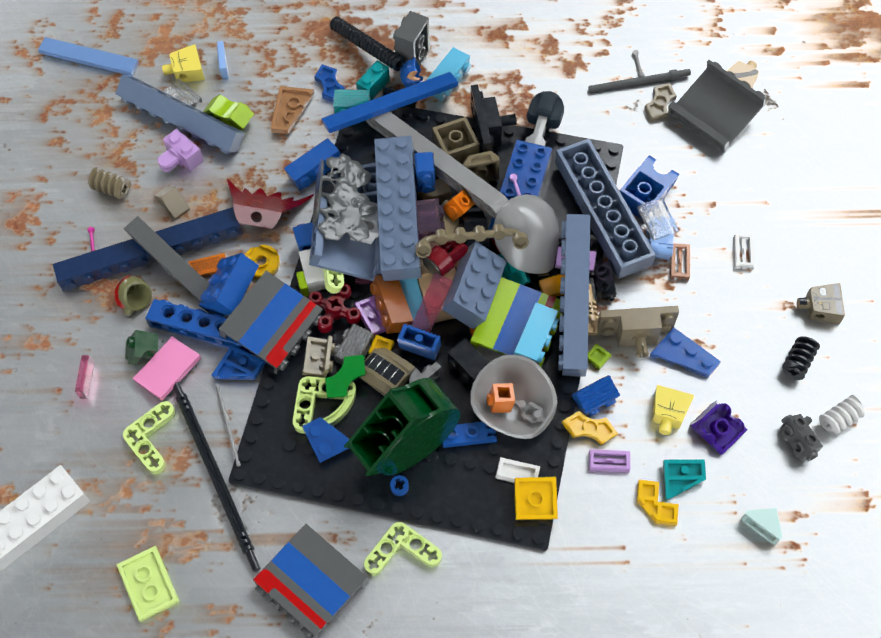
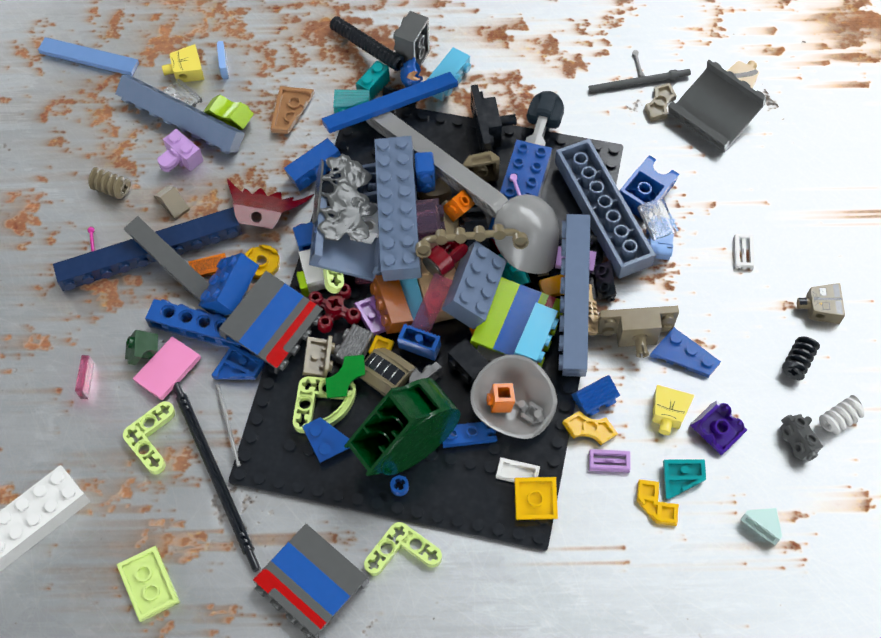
olive piece [114,277,152,316] -> none
blue tile [314,64,345,102] -> none
dark tan brick [432,117,480,163] -> none
lime tile [588,343,612,370] -> none
nougat tile [670,243,690,280] -> none

